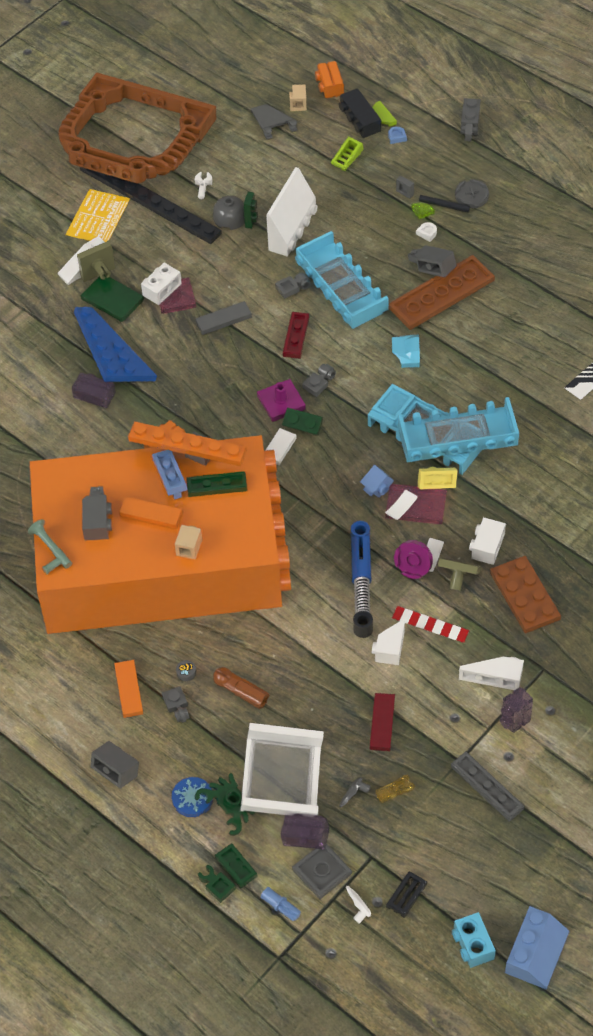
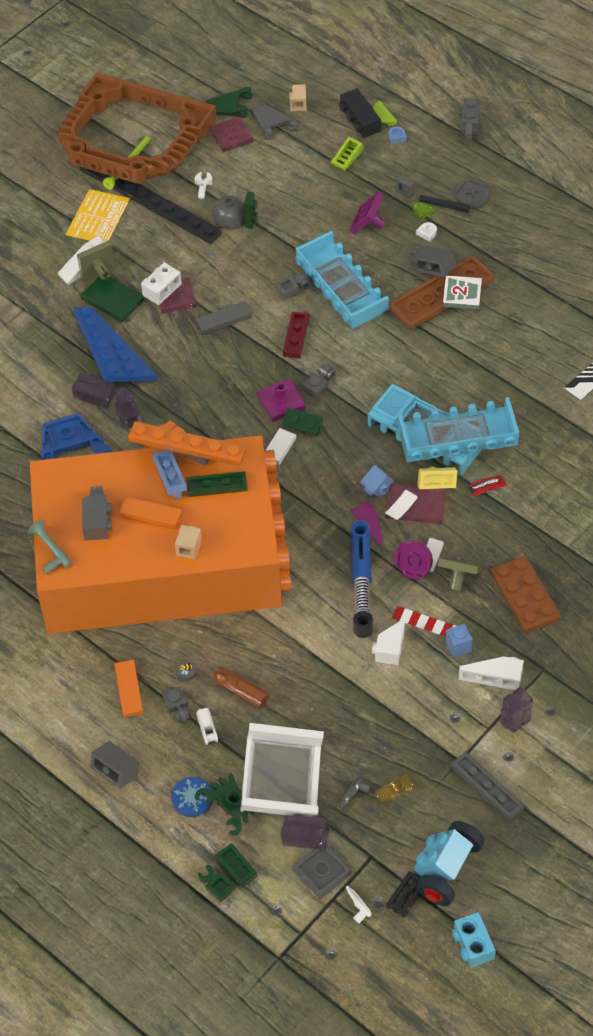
medium blue axle [261,887,301,921] -> none
white slope [266,167,317,257] -> none
orange brick [315,61,344,98] -> none
dark red tile [370,693,395,751] -> none
medium azure slope [392,335,420,368] -> none
white brick [469,517,506,565] -> none
medium blue slope [505,906,569,990] -> none
none -> blue wing [41,413,112,460]
none -> lime bar [103,136,151,190]
none -> clear purple brick [114,387,142,430]
none -> white bar [196,708,218,745]
none -> dark green flag [205,87,252,118]
none -> clear pink tile [210,117,254,152]
none -> magenta tile [349,191,386,234]
none -> magenta sticker [351,501,384,547]
none -> brick [413,821,485,906]
none -> tile [443,276,482,309]
none -> medium blue brick [446,624,473,658]
none -> sticker [468,475,507,497]

